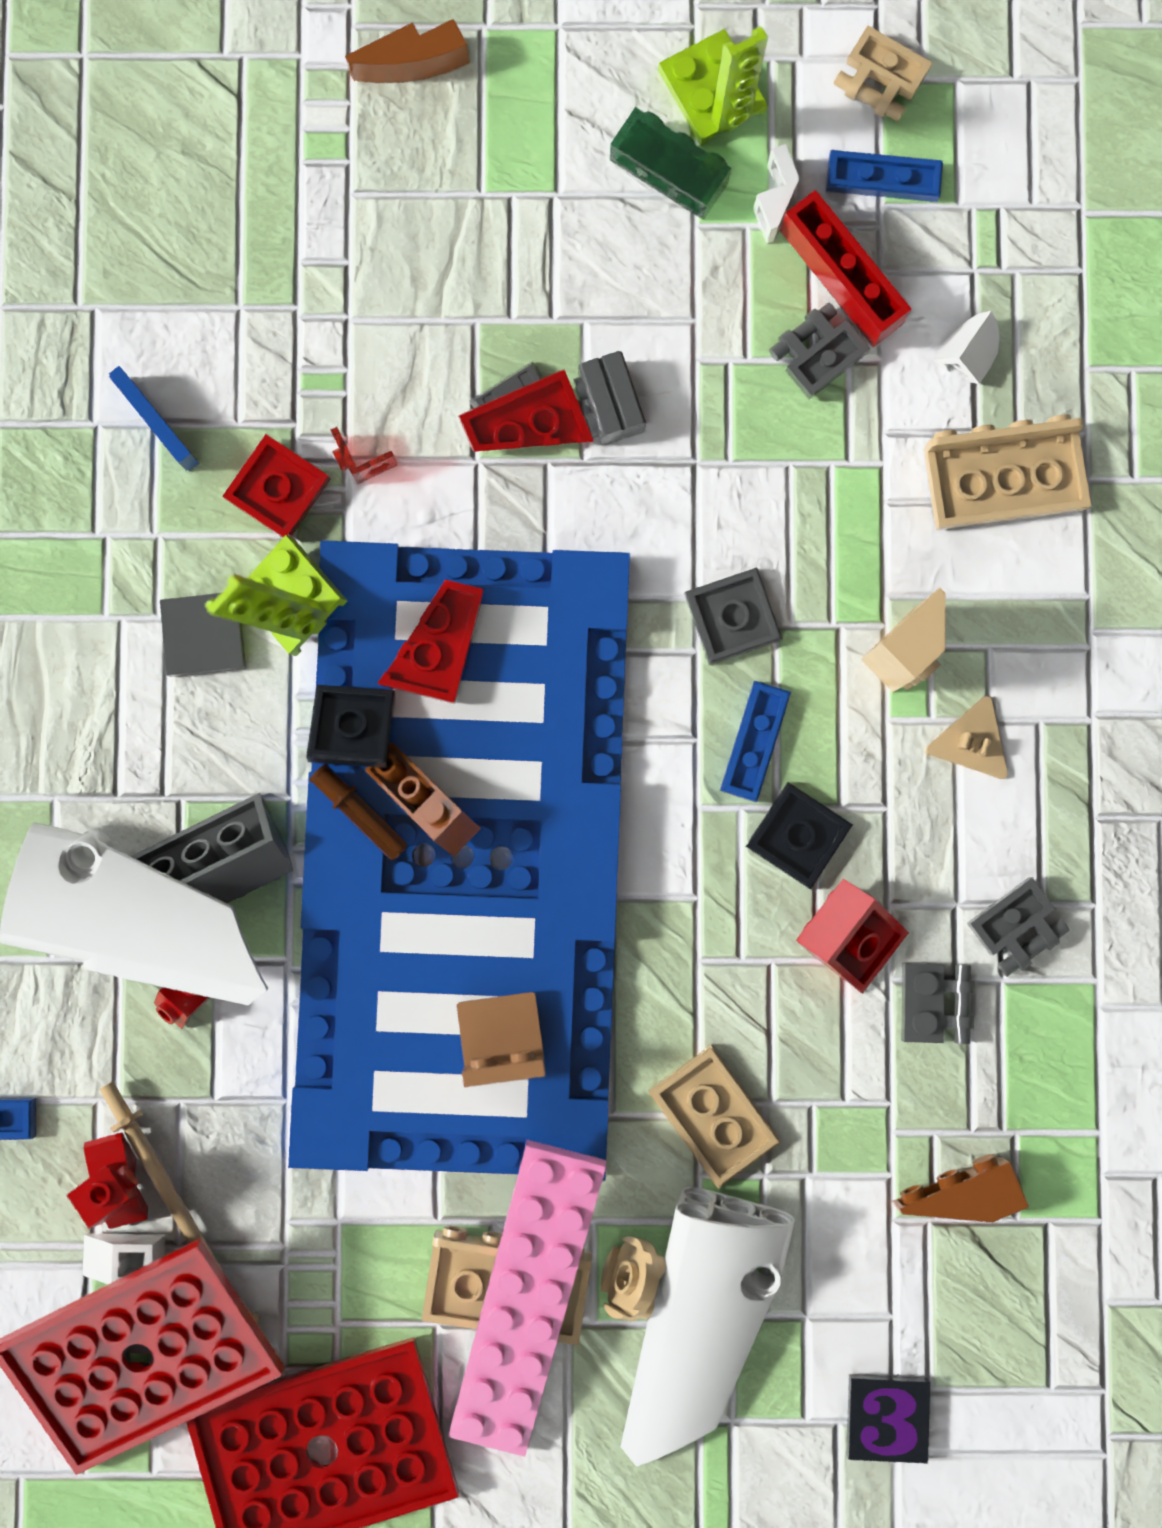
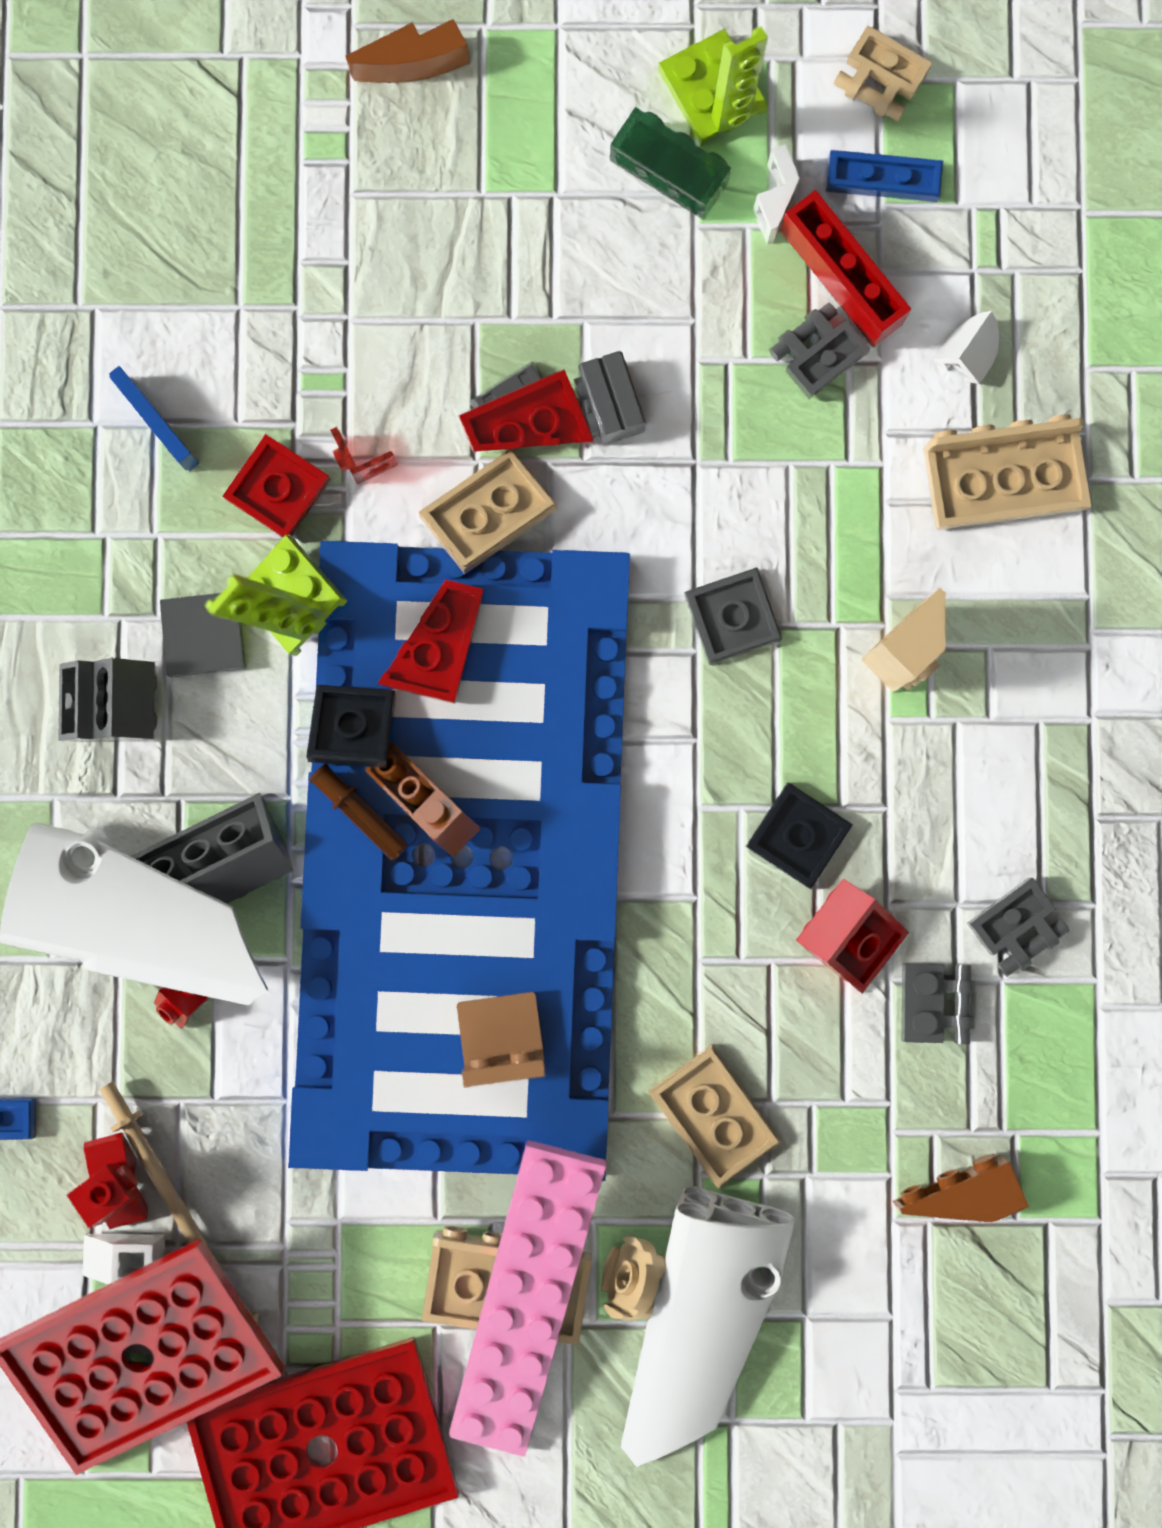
blue tile [719,681,791,803] -> none
black tile [846,1374,931,1464] -> none
tan piece [925,696,1008,779] -> none
none -> dark grey piece [58,658,157,742]
none -> tan tile [418,449,557,574]

